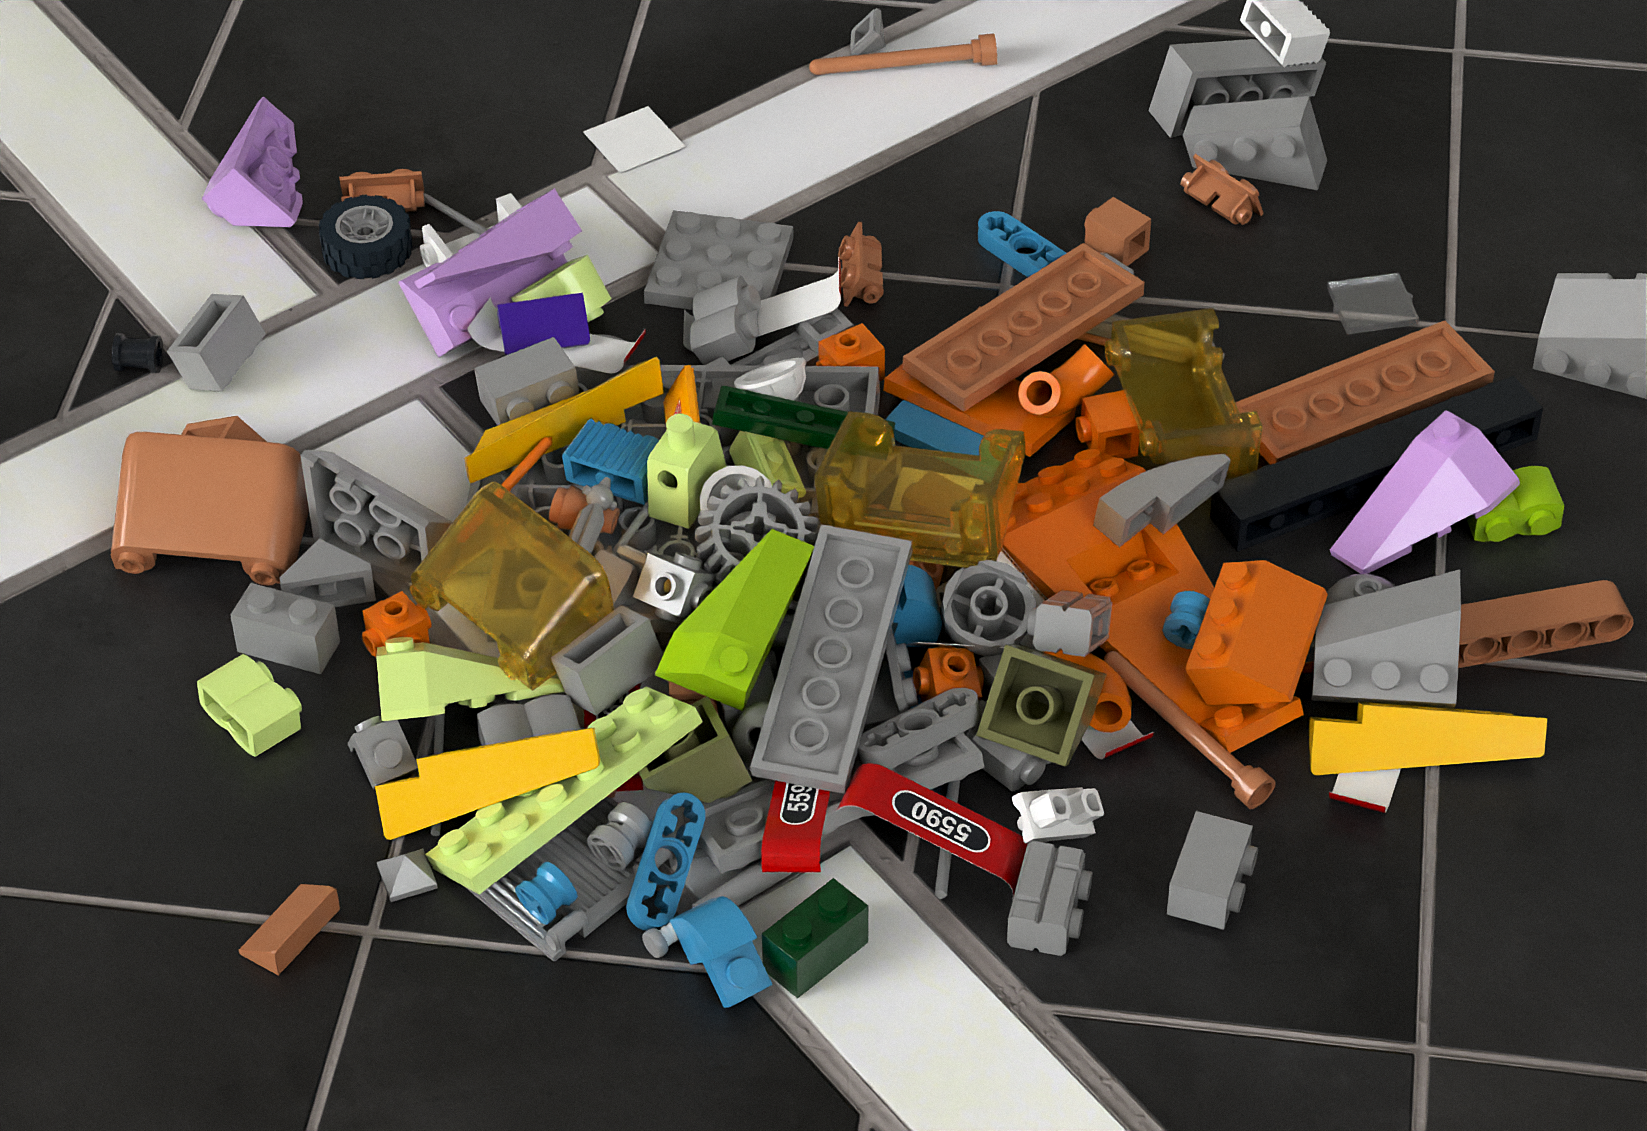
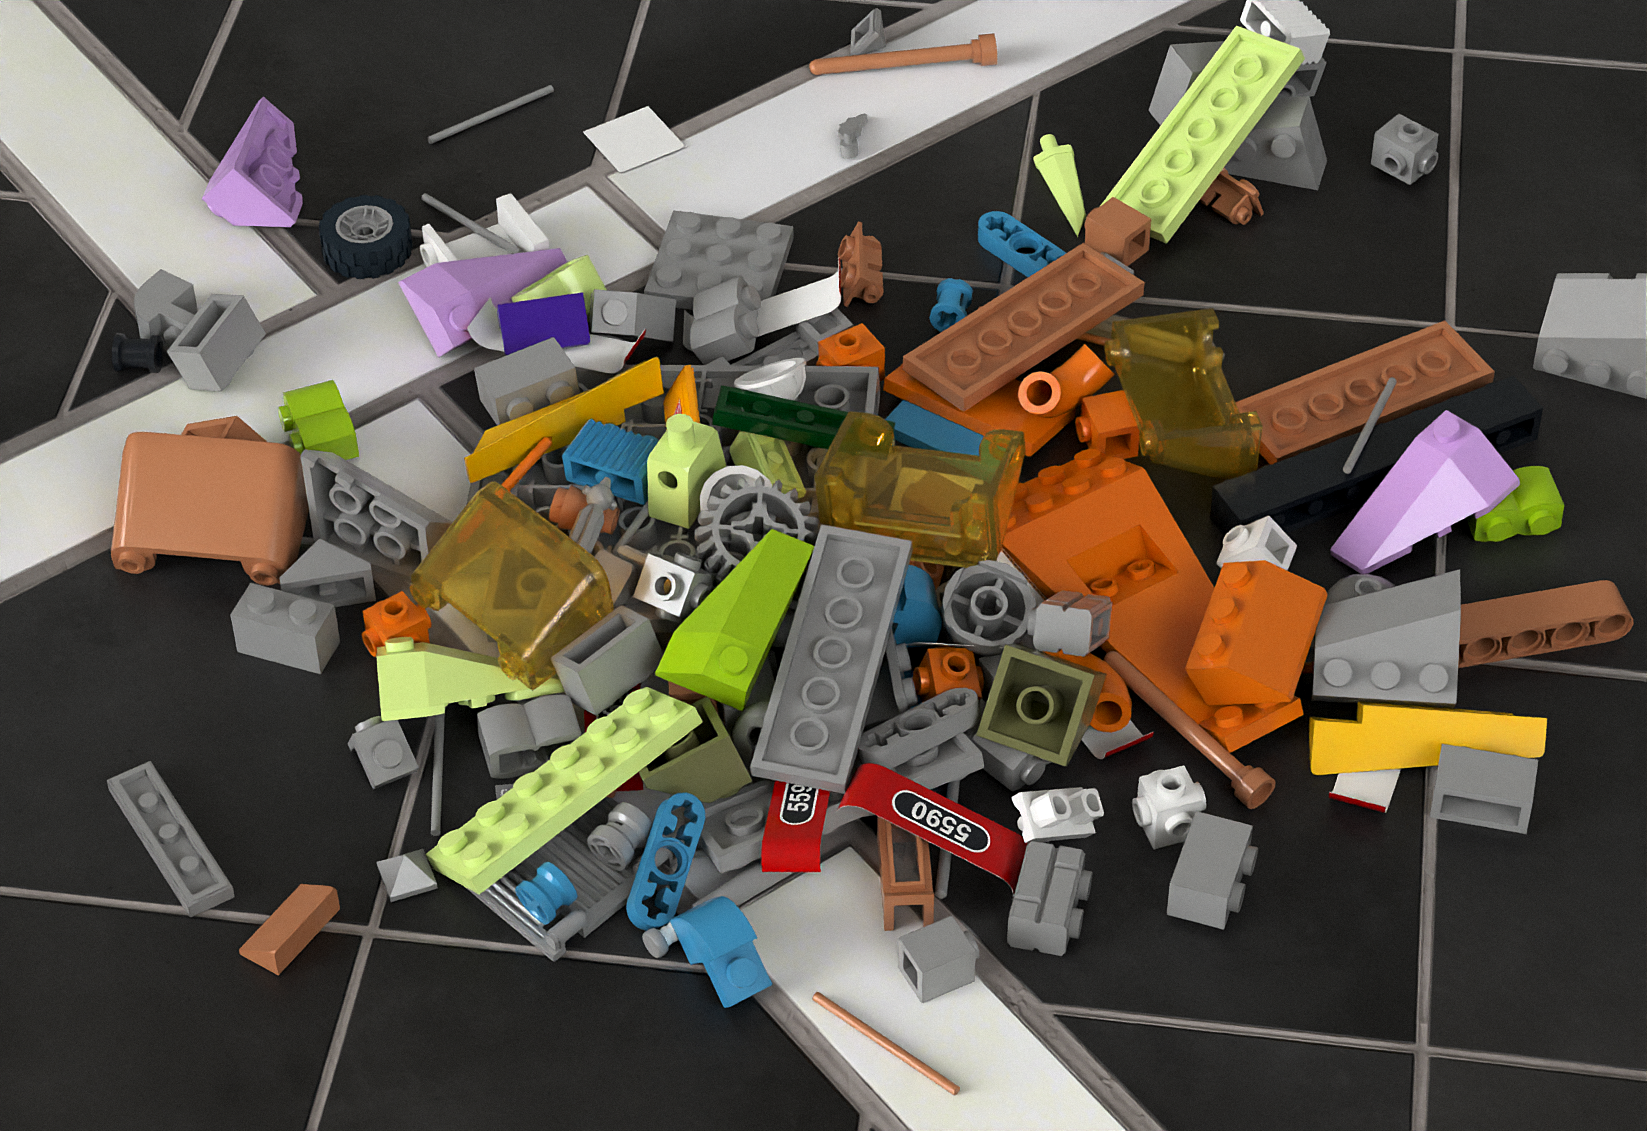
yellowish green brick [197,654,302,757] -> none
nougat hinge [339,169,425,212] -> none
yellow wedge [375,727,600,840] -> none
lavender wedge [414,188,582,289] -> none
dark green brick [762,878,869,999] -> none
light grey slope [1093,454,1231,547] -> none
dark azure wheel [1162,591,1210,649] -> none
clear piece [1327,273,1419,334] -> none
none -> light grey tile [107,761,235,918]
none -> light grey brick [134,269,198,347]
none -> lime brick [278,380,359,460]
none -> light grey axle [427,85,554,144]
none -> light grey slope [589,289,676,342]
none -> nougat axle [812,992,960,1096]
none -> light grey piece [838,113,868,159]
none -> nougat window [877,816,934,931]
none -> light grey brick [898,916,979,1003]
none -> dark azure bush [929,278,973,332]
none -> yellowish green bar [1033,134,1086,237]
none -> yellowish green plate [1100,26,1305,244]
none -> white brick [1132,765,1206,849]
none -> white brick [1216,515,1297,571]
none -> light grey axle [1343,377,1397,474]
none -> light grey brick [1371,114,1439,185]
none -> light grey brick [1430,744,1538,834]

